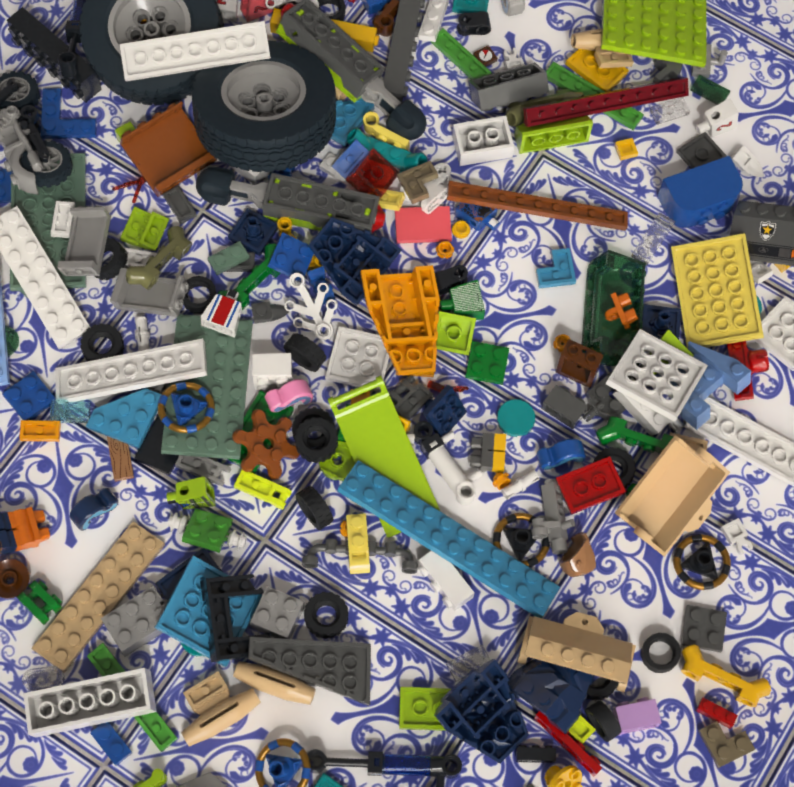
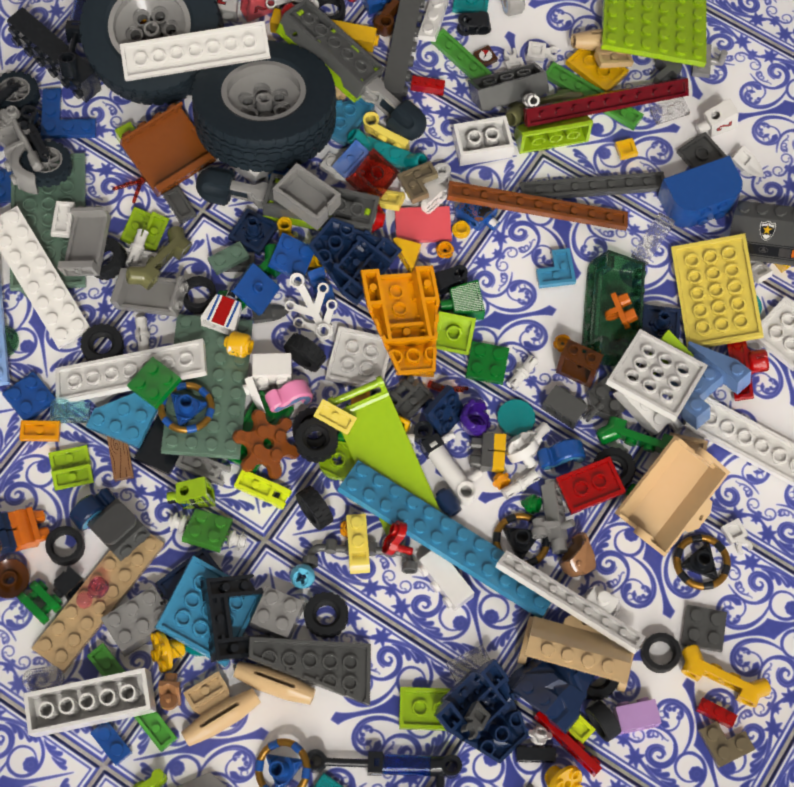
clear green tile [690,75,731,105] -> none
none -> black tyre [45,526,85,566]
none -> lime slope [48,445,94,491]
none -> black window [52,565,84,600]
none -> clear pink plate [76,577,109,609]
none -> dark grey brick [87,498,151,561]
none -> white pin [126,229,149,266]
none -> green plate [127,357,182,409]
none -> yellow plate [150,631,185,673]
none -> medium nougat hips [158,673,182,711]
none -> yellow head [224,331,254,358]
none -> blue plate [231,263,281,316]
none -> white plate [242,376,266,413]
none -> light grey piece [273,163,341,230]
none -> medium azure piece [290,564,315,589]
none -> light yellow plate [313,399,357,436]
none -> red piece [382,520,413,556]
none -> yellow slope [393,237,421,273]
none -> red piece [411,75,445,96]
none -> dark blue brick [435,488,462,518]
none -> dark purple hair [459,399,491,437]
none -> dark grey plate [461,701,491,740]
none -> white plate [495,550,646,654]
none -> white pin [505,422,550,469]
none -> white pin [506,355,539,391]
none -> dark grey plate [519,172,665,199]
none -> green plate [521,494,542,514]
none -> white pin [522,93,540,107]
none -> white plate [526,41,558,62]
none -> white plate [528,725,553,746]
none -> white torso [583,585,620,617]

